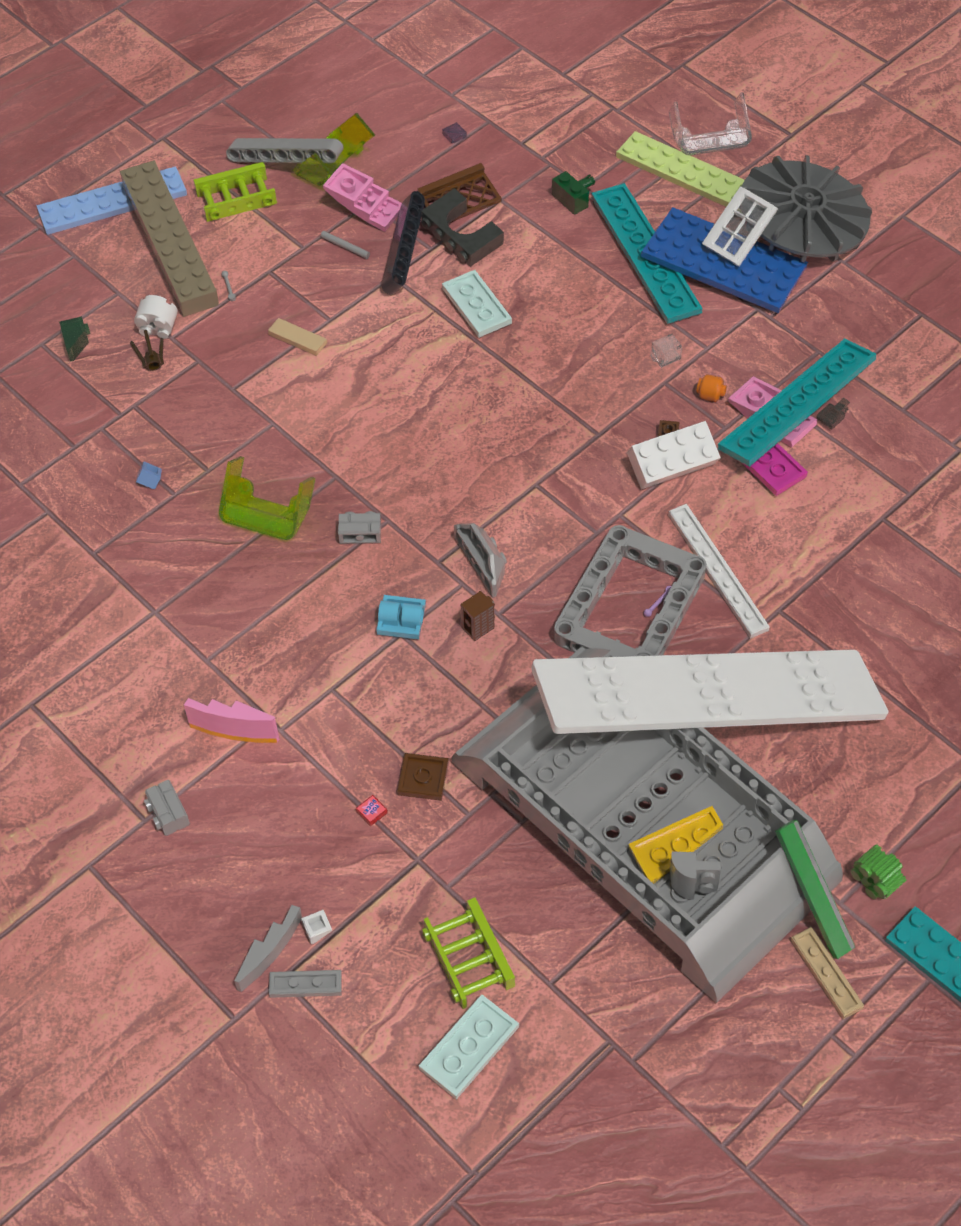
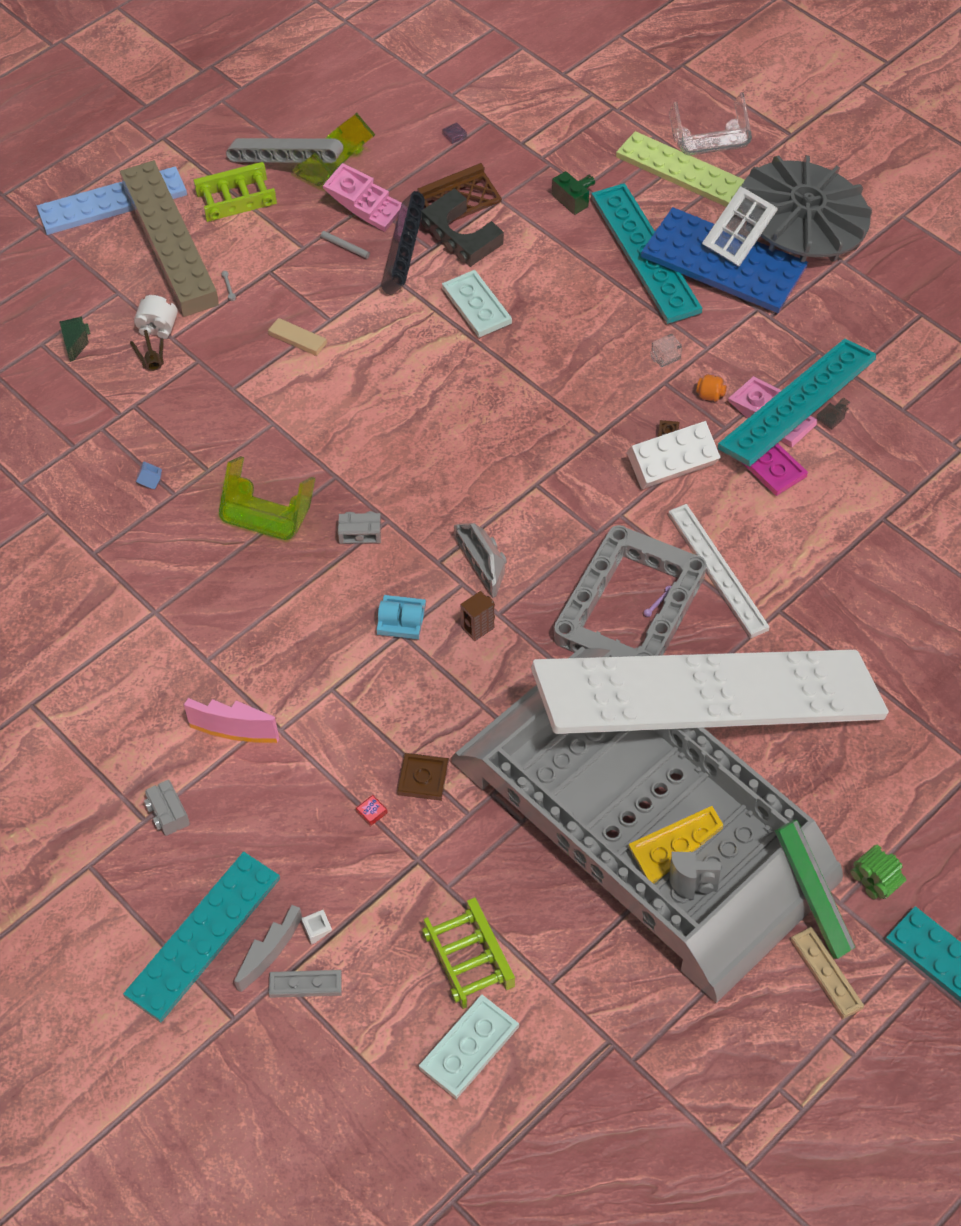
none -> teal plate [123,851,280,1023]

